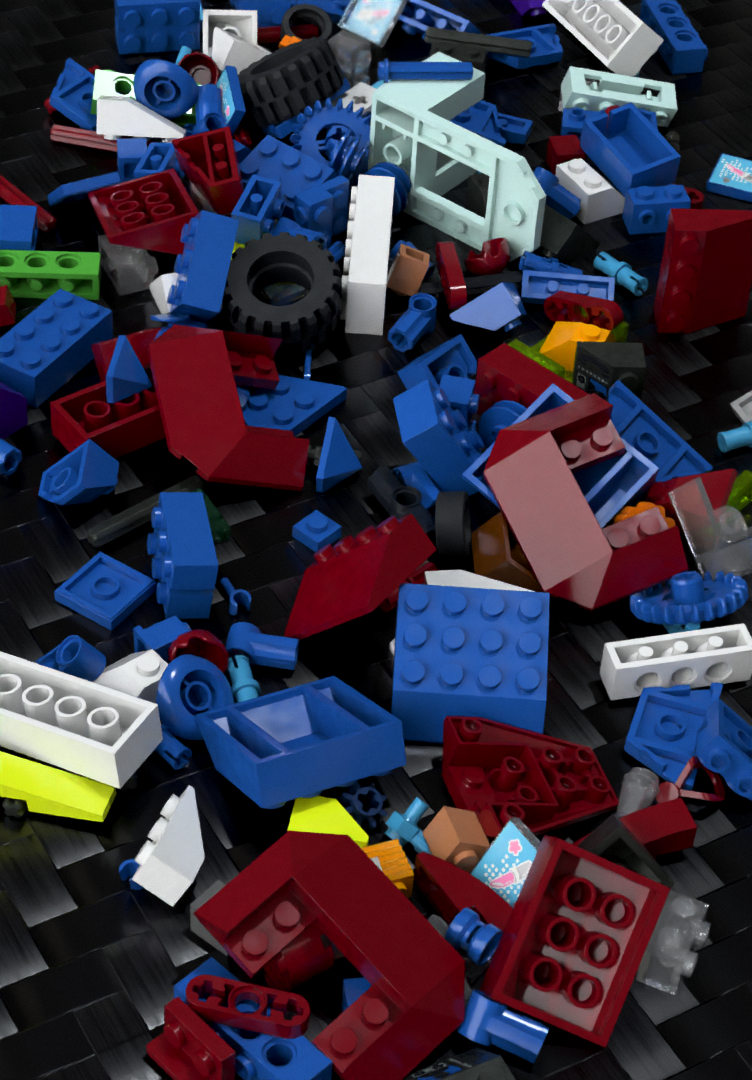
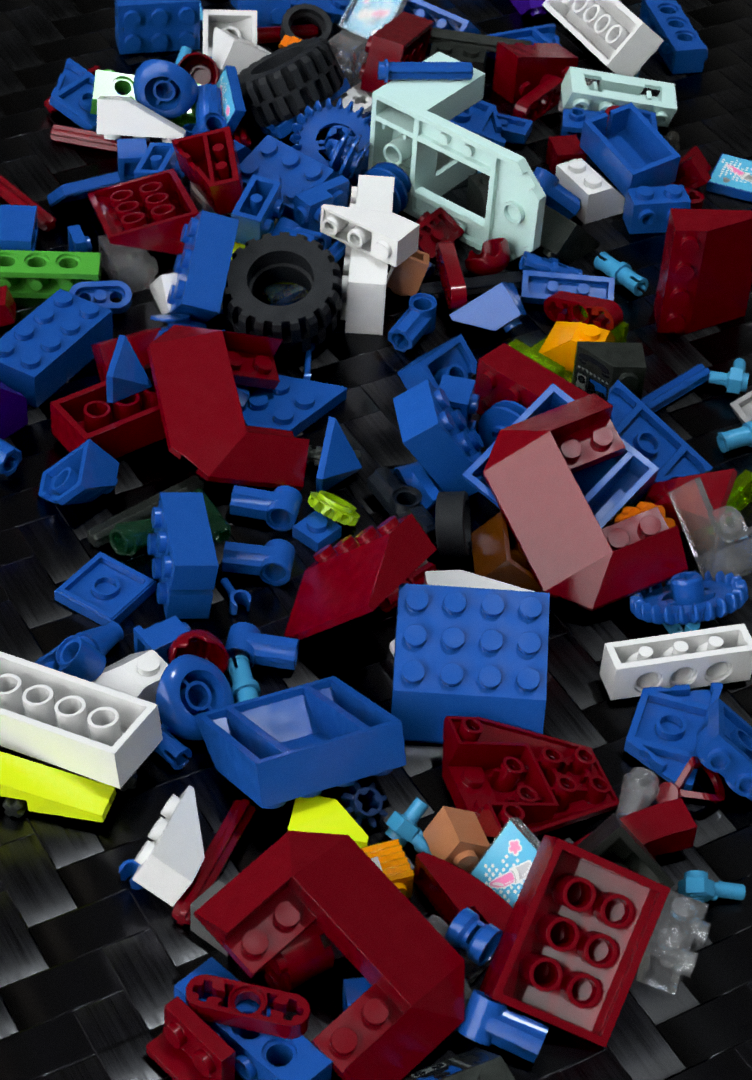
none -> blue plate [67,225,92,252]
none -> blue plate [69,280,132,314]
none -> blue cone [75,621,124,656]
none -> clear green cone [109,518,154,556]
none -> dark red axle [171,798,255,926]
none -> blue piece [222,539,296,586]
none -> blue piece [230,485,303,531]
none -> lime gear [307,490,360,526]
none -> white slope [320,204,420,267]
none -> dark red brick [359,11,434,93]
none -> dark red bracket [416,207,465,262]
none -> dark red wedge [492,42,578,105]
none -> dark red beam [512,75,563,122]
none -> blue axle [641,364,710,413]
none -> dark red bracket [673,146,711,189]
none -> dark azure piece [678,870,746,923]
none -> dark azure piece [708,358,749,395]

